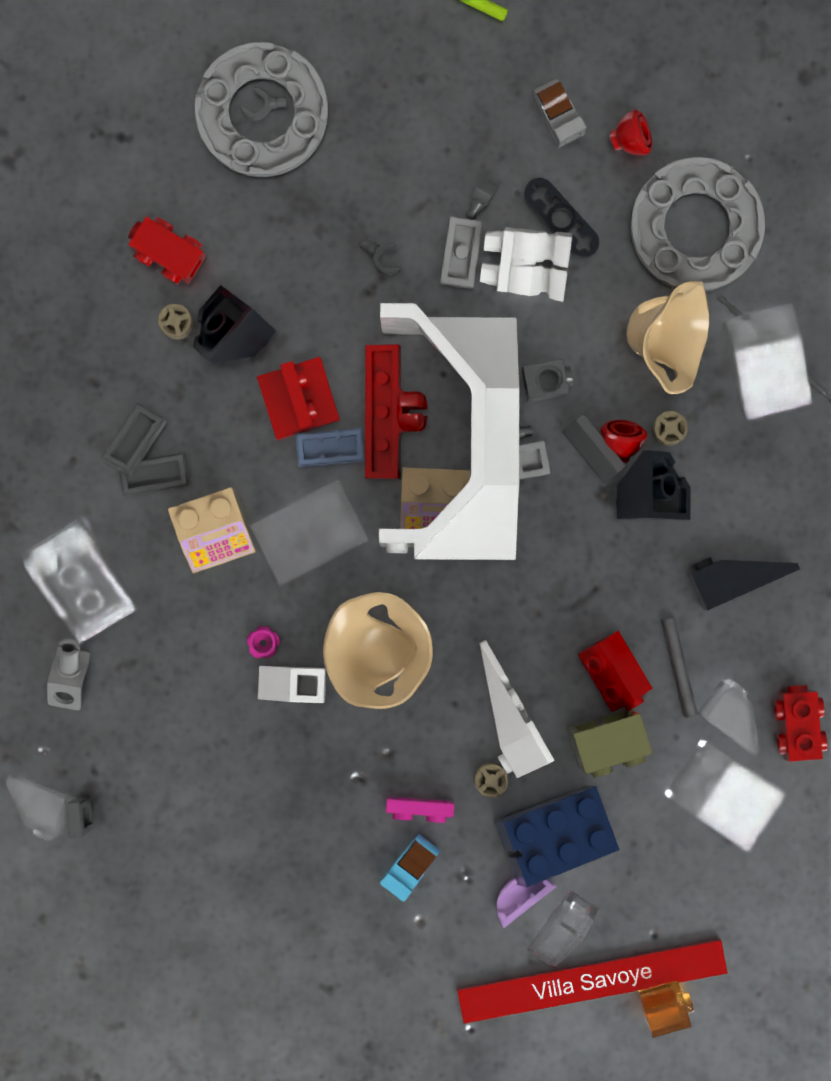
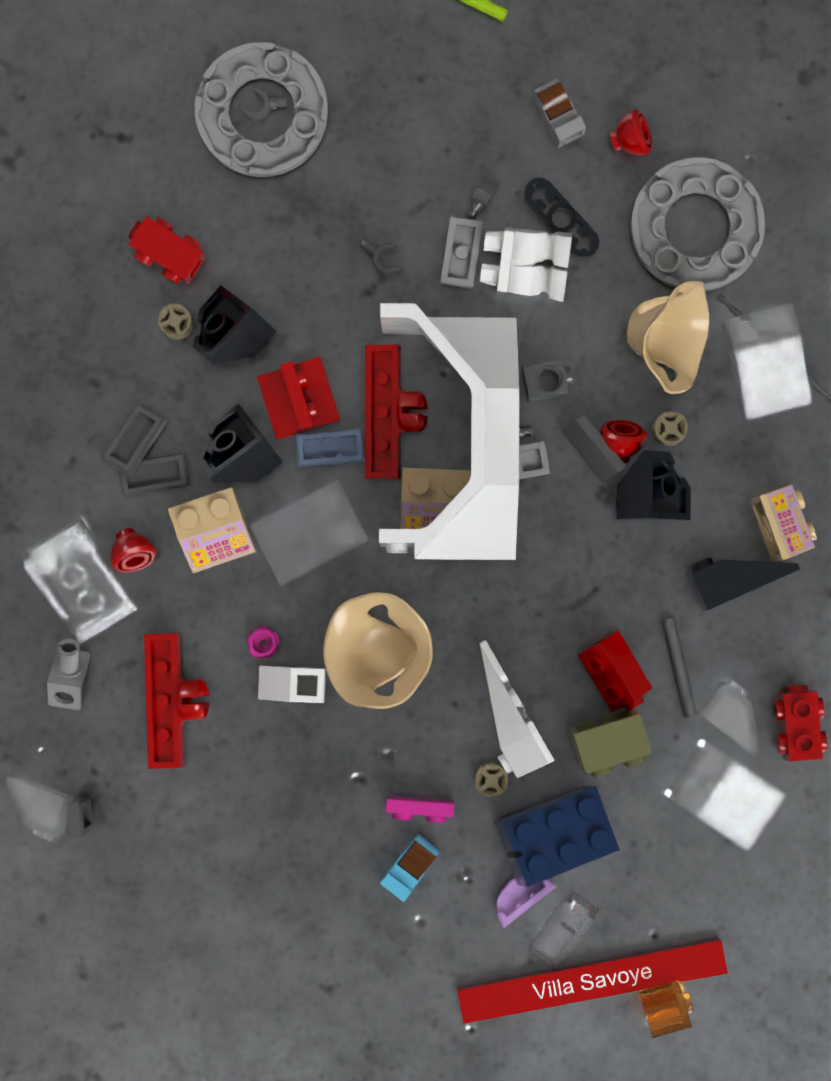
none -> red brick [110,528,157,573]
none -> red plate [144,633,210,769]
none -> black slope [198,404,283,483]
none -> tan slope [749,484,817,562]

